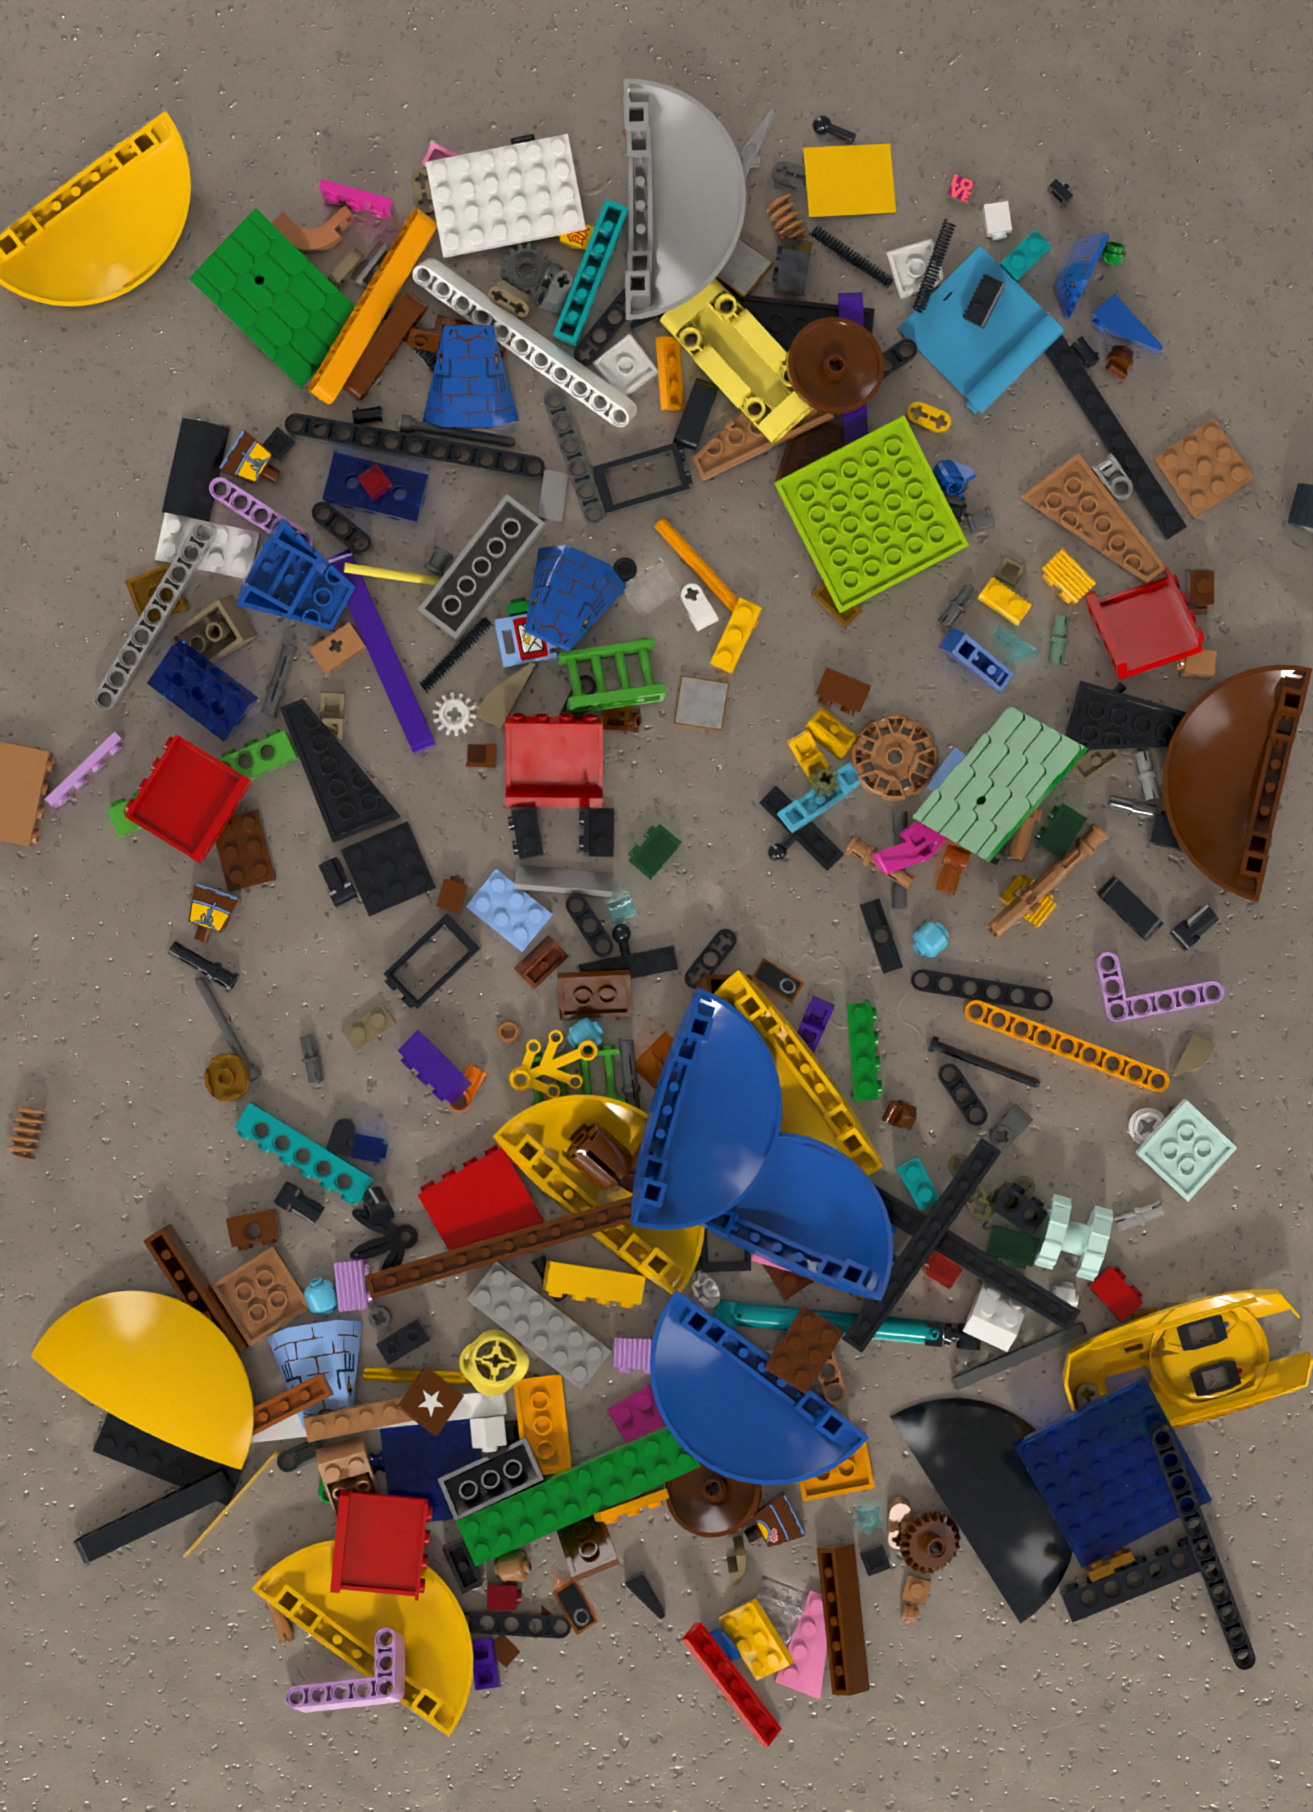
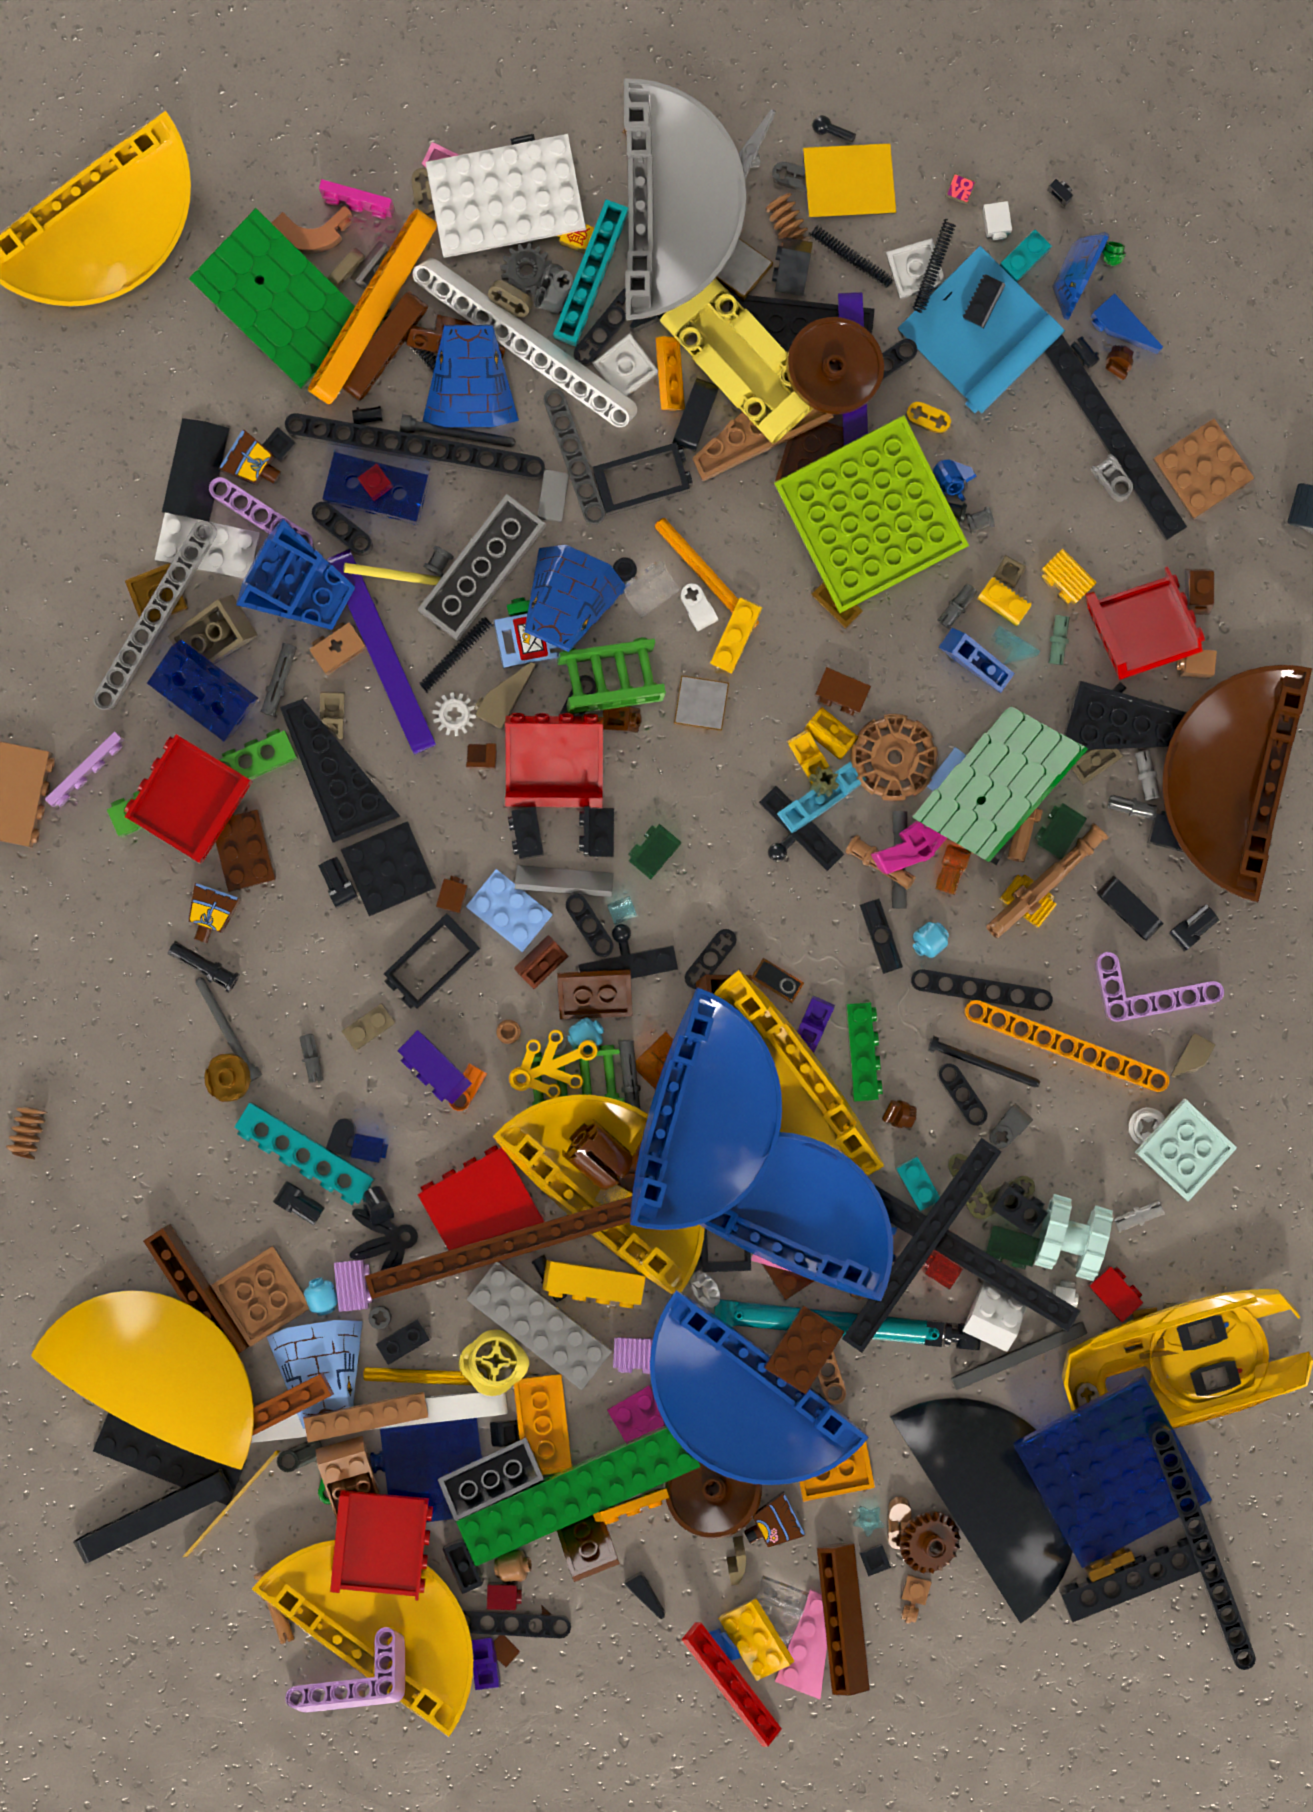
reddish brown brick [226,1208,282,1251] -> none
reddish brown tile [397,1367,464,1436] -> none
white brick [470,1416,507,1452] -> none
slope [552,1579,598,1635] -> none
medium nougat wing [1020,453,1166,583] -> none

